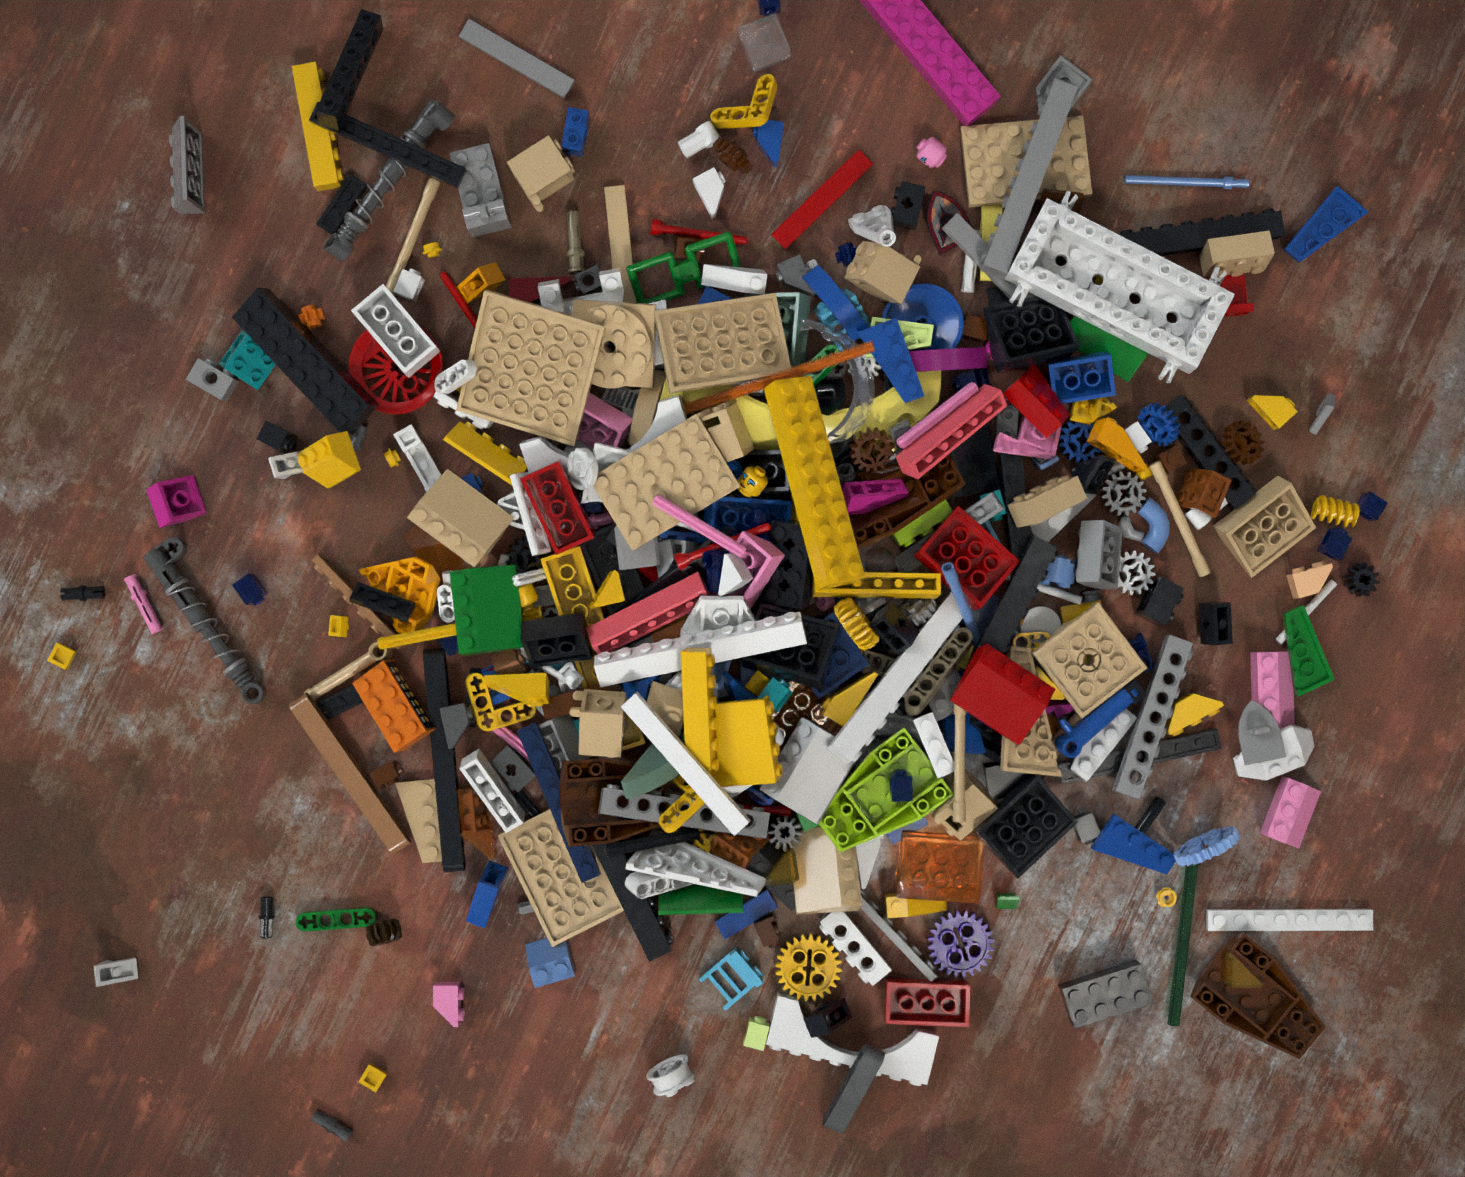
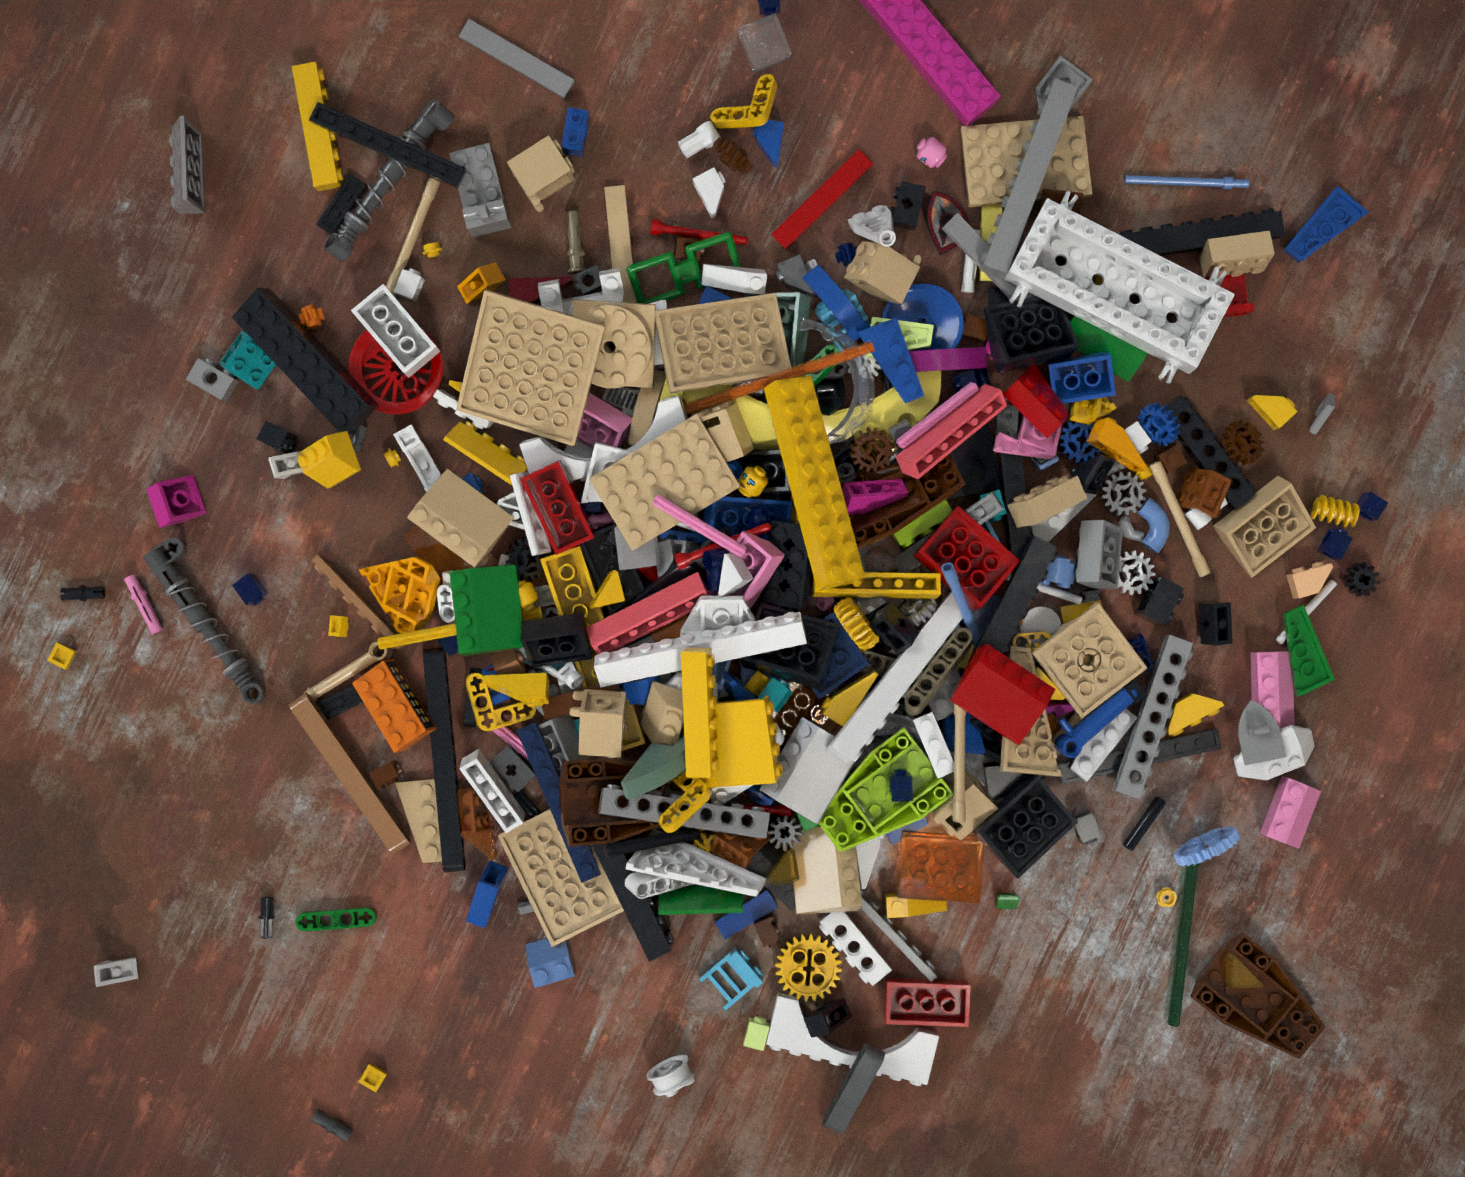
black brick [316,9,383,130] -> none
black tile [349,582,416,623] -> none
dark brown gear [366,919,402,946] -> none
bright pink slope [433,982,465,1027] -> none
white beam [434,360,477,394] -> none
dark grey slope [439,702,473,749] -> none
red piece [440,271,477,329] -> none
white axle [512,568,546,586] -> none
white tile [567,448,598,490] -> none
white tile [621,692,751,836] -> none
gear [927,909,994,978] -> none
brick [1058,959,1154,1029] -> none
blue wing [1091,814,1176,874] -> none
white plate [1206,909,1373,931] -> none

